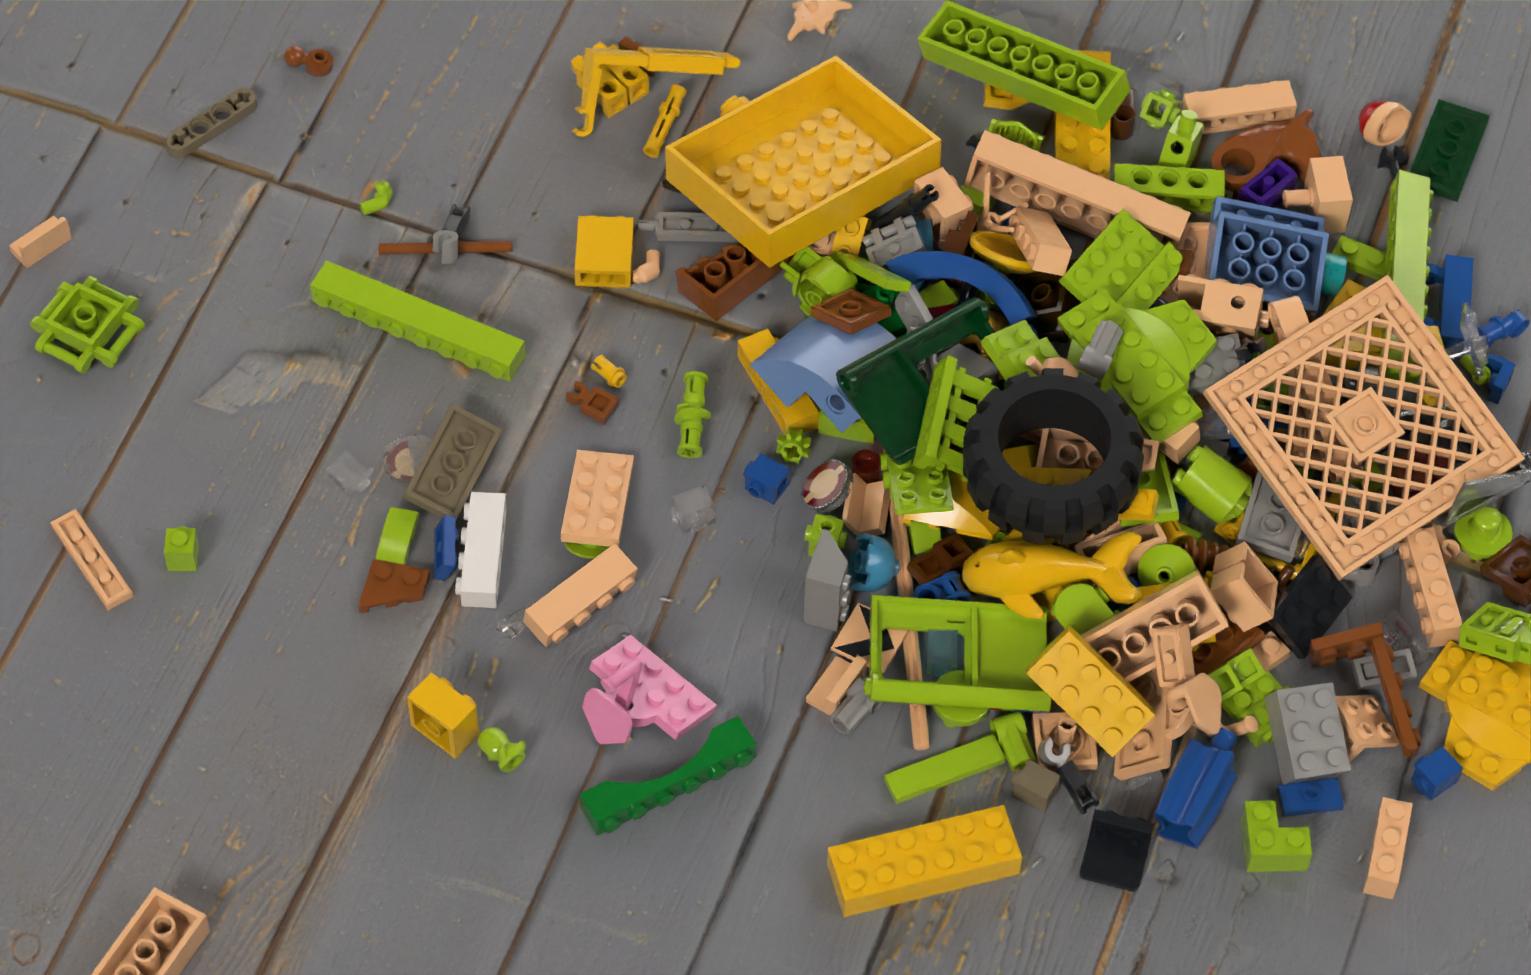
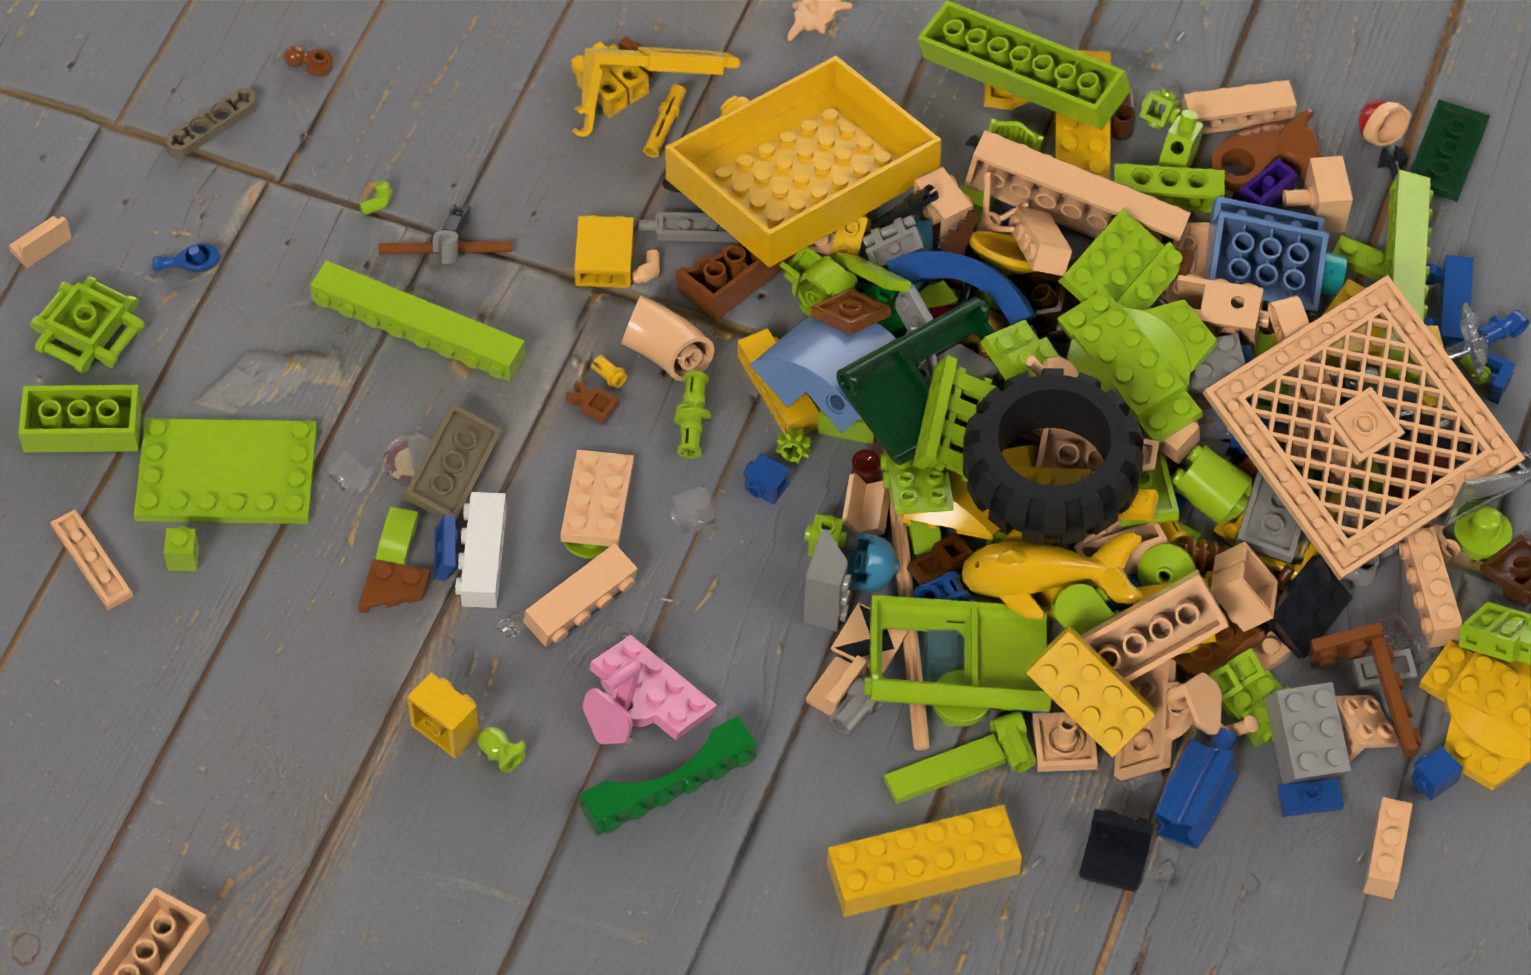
tile [801,459,854,514] -> none
dark tan brick [1011,760,1061,813] -> none
black piece [1038,737,1100,815] -> none
light grey piece [1076,320,1123,381] -> none
light nougat slope [1152,624,1195,687] -> none
black bar [1235,337,1268,360] -> none
lime brick [1241,800,1312,872] -> none
none -> lime brick [18,385,142,453]
none -> lime plate [134,418,317,524]
none -> blue piece [152,244,221,272]
none -> light nougat brick [621,295,715,382]

